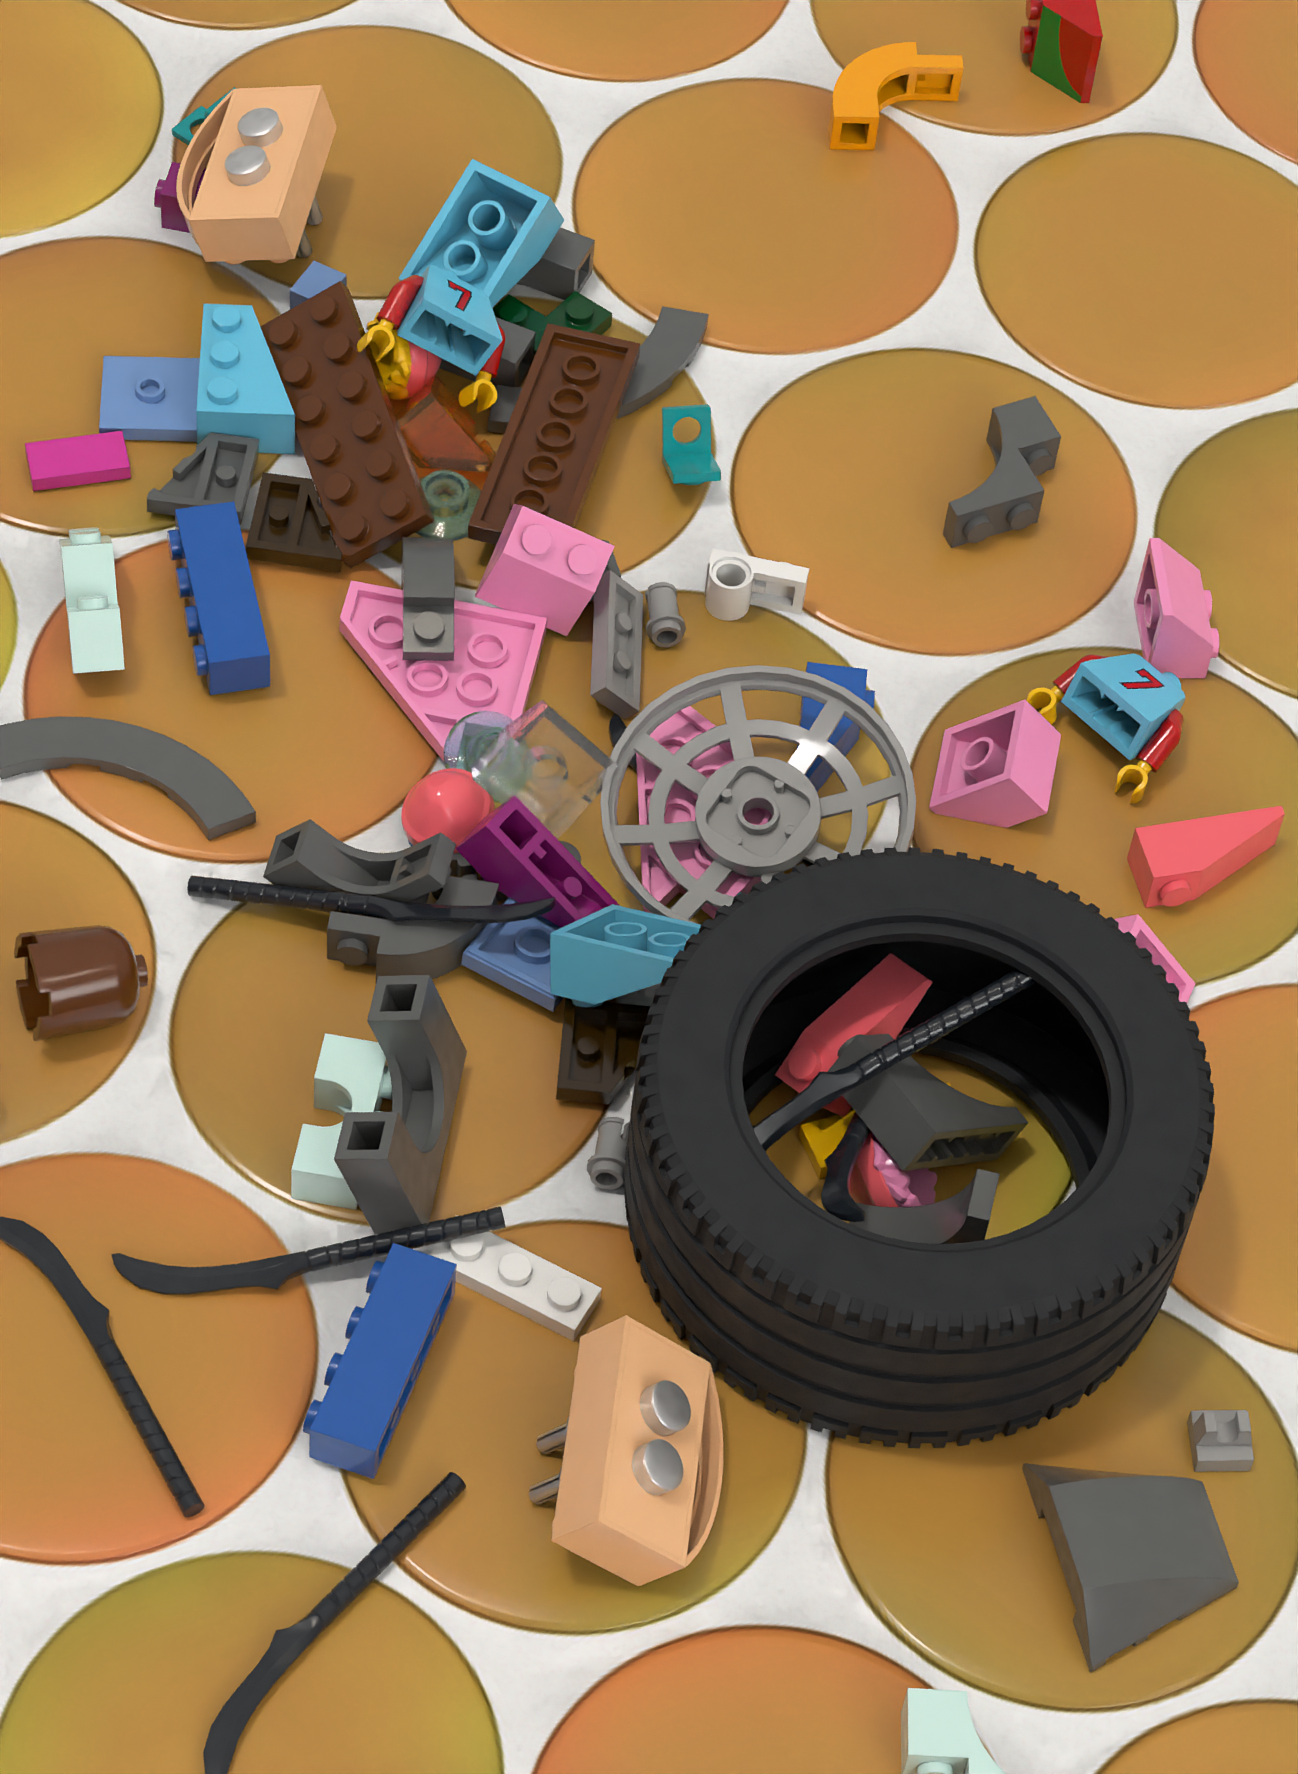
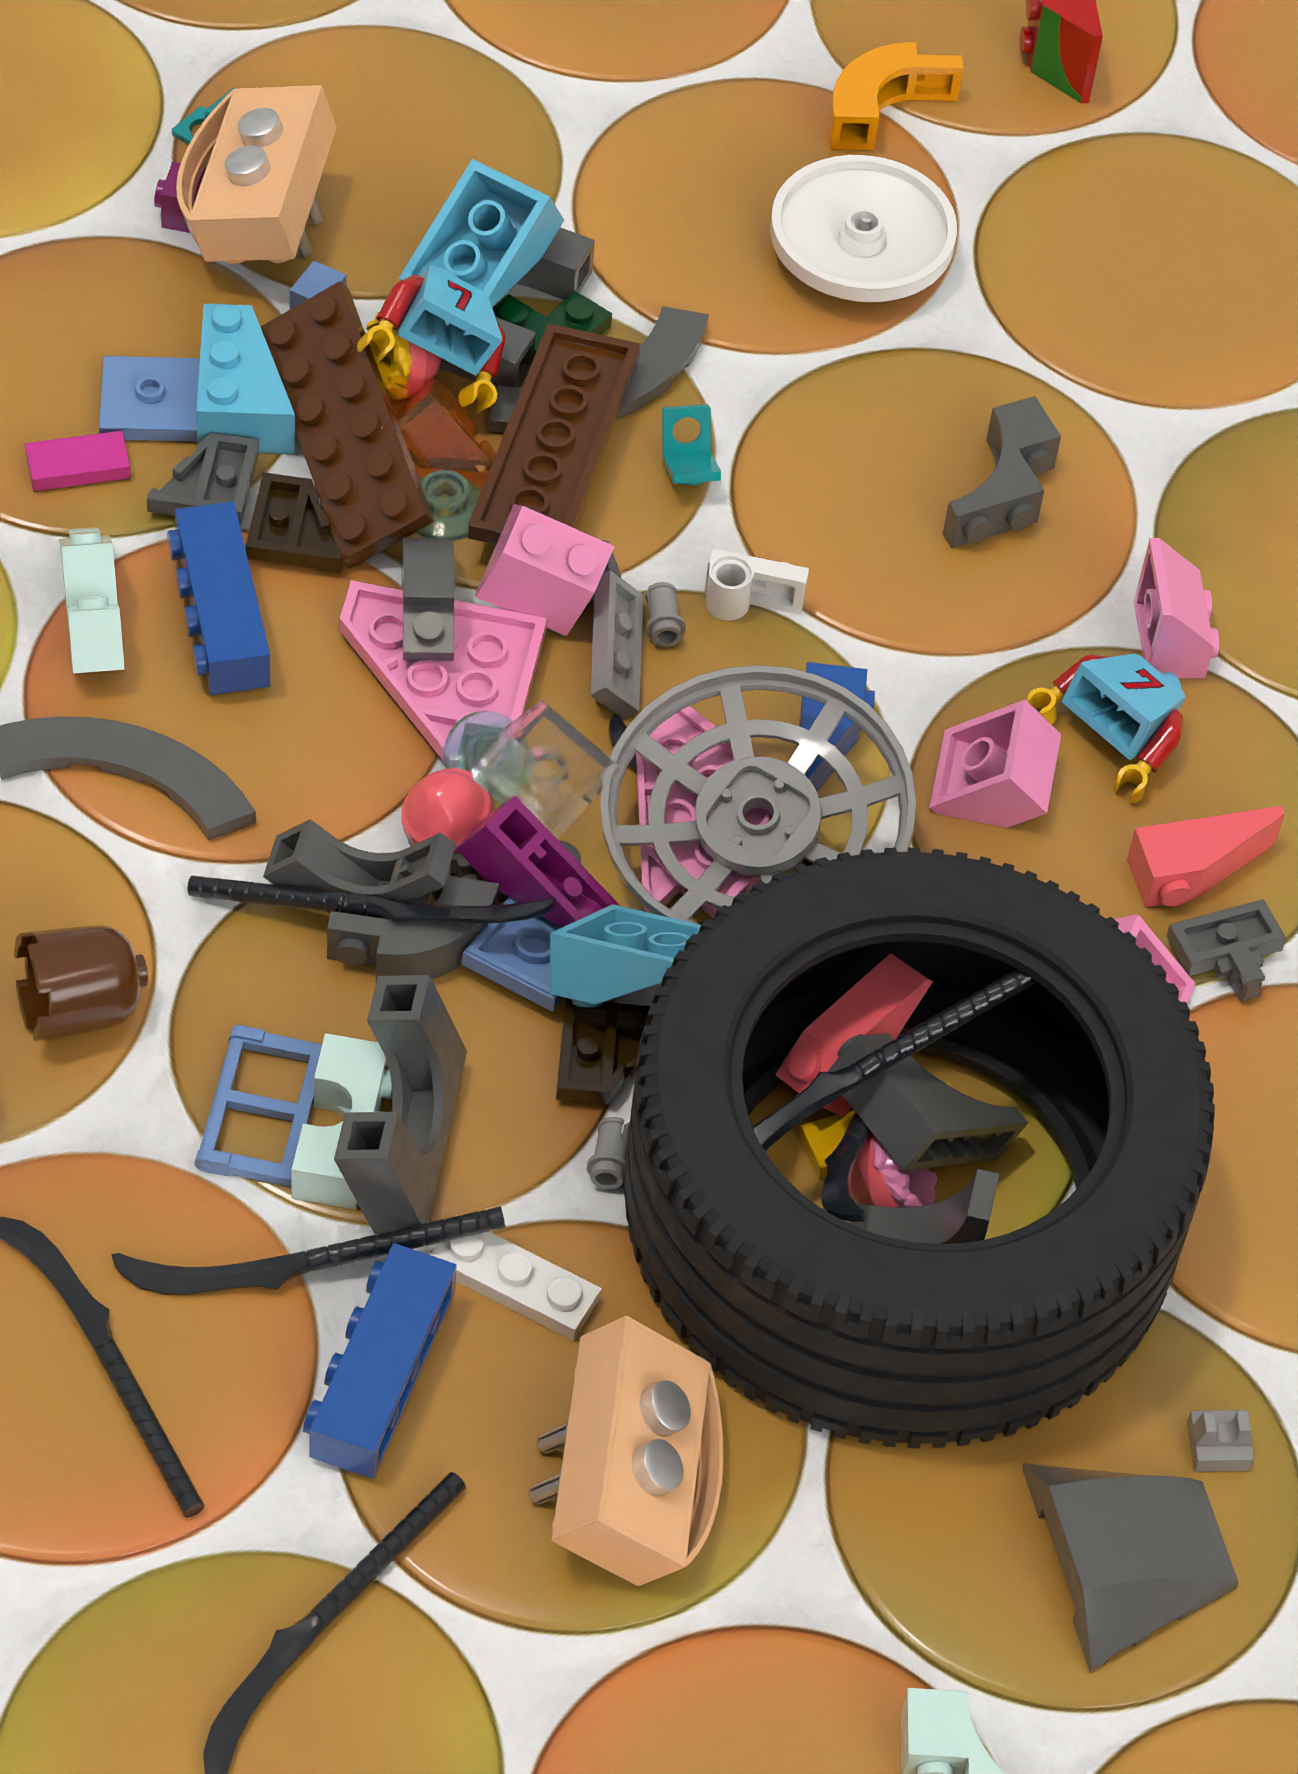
none -> medium blue window [194,1025,322,1187]
none -> white dish [770,155,957,302]
none -> dark grey hinge [1167,899,1286,1002]

